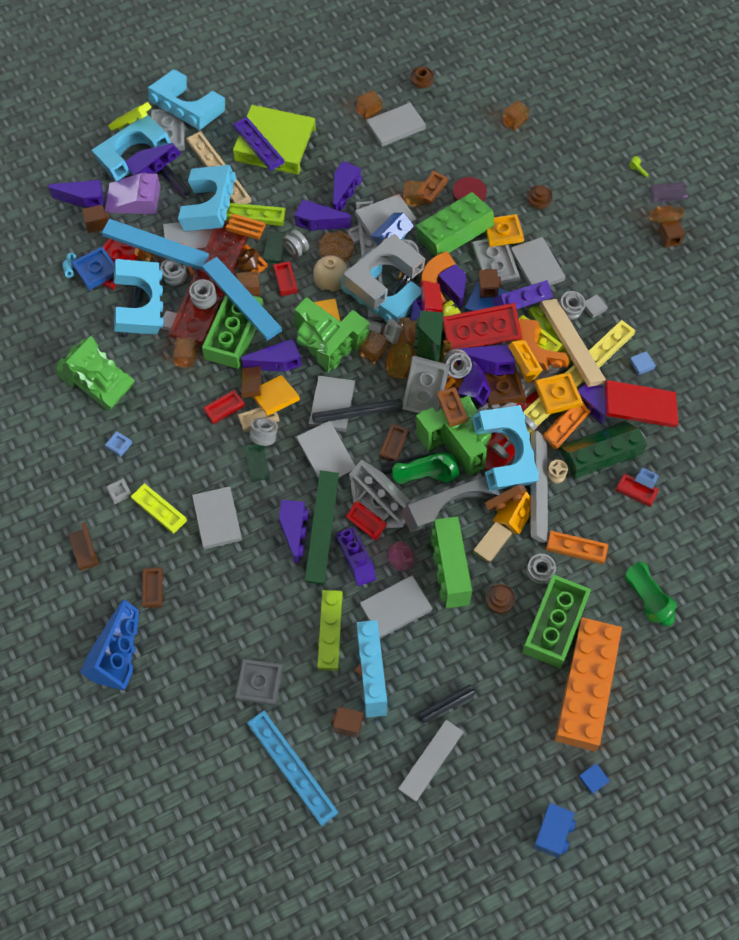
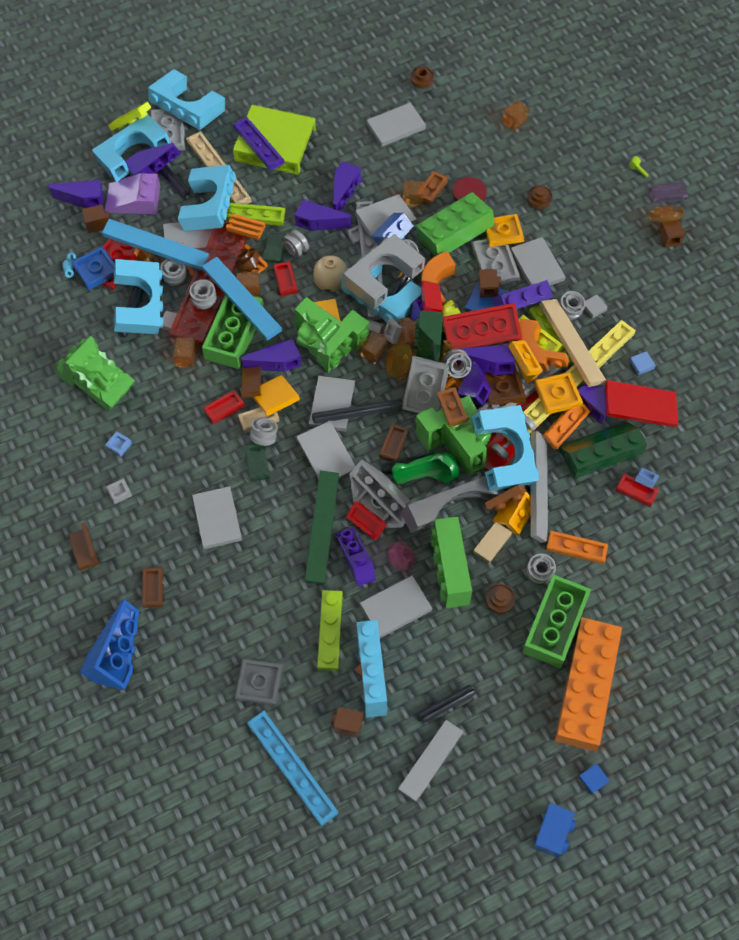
neon yellow plate [131,483,187,534] -> none
dark purple slope [279,500,309,563] -> none
clear orange tile [320,231,354,261] -> none
clear orange brick [356,89,382,120] -> none
dark purple slope [438,264,467,309] -> none
tan wheel [547,460,568,483] -> none
green hair [625,561,677,626] -> none

